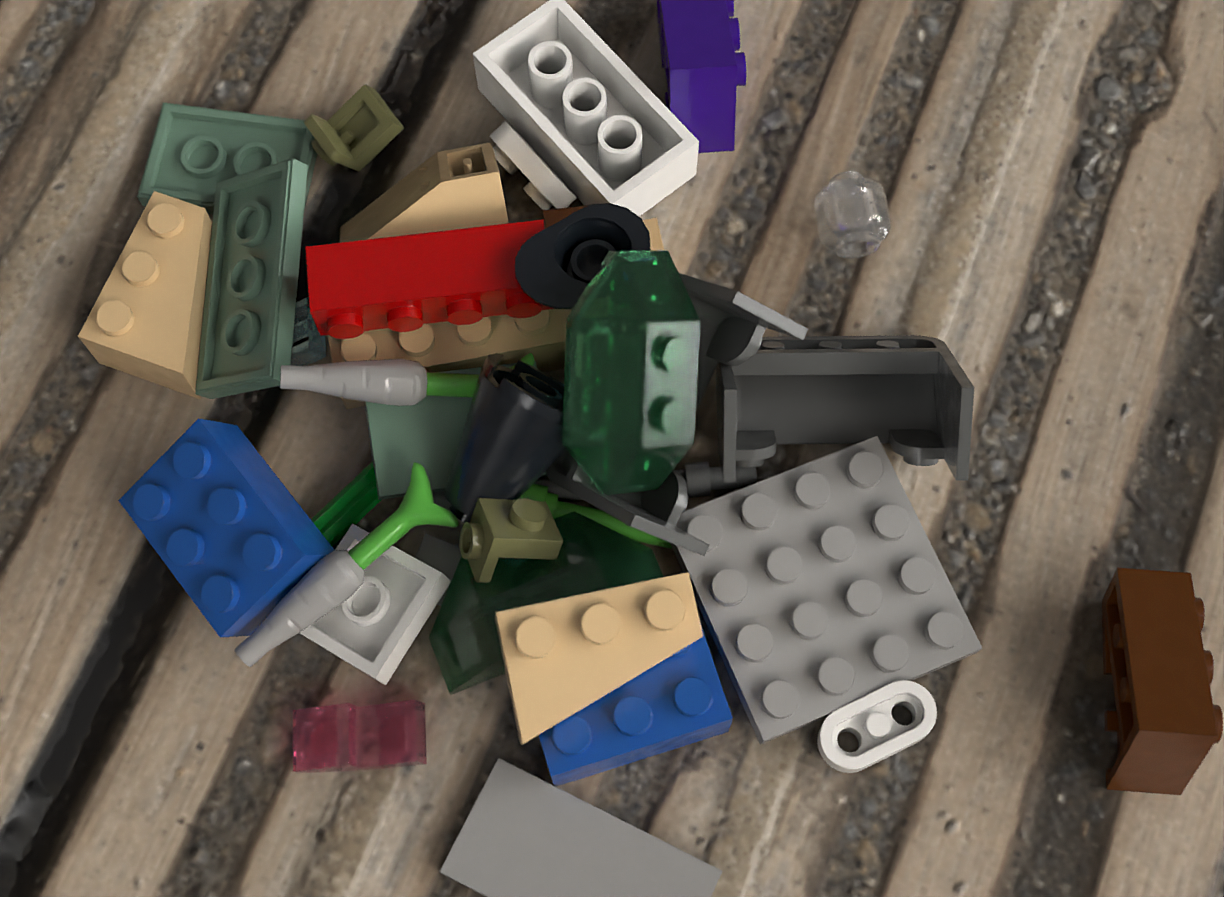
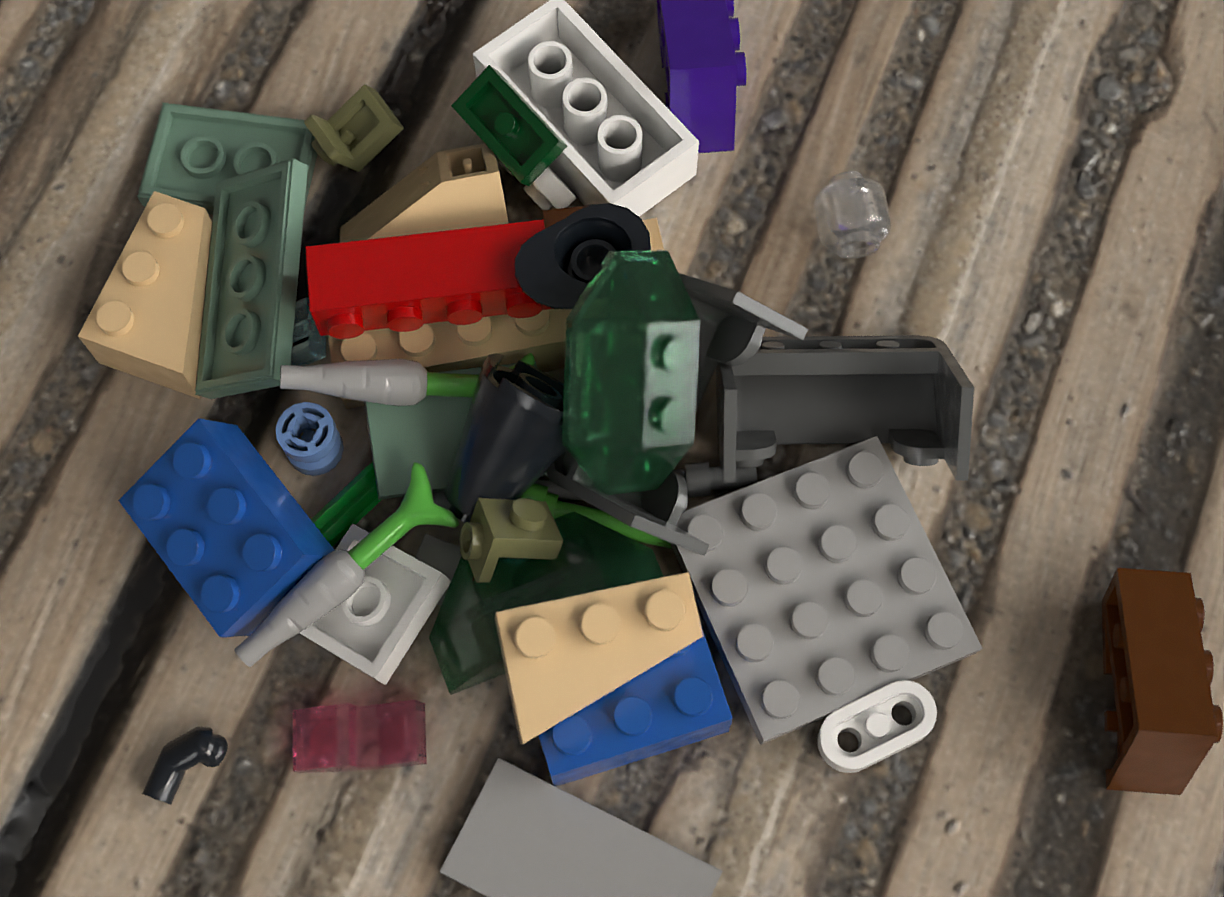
none -> black arm [142,727,228,805]
none -> medium blue wheel [275,402,344,476]
none -> dark green plate [451,65,567,187]

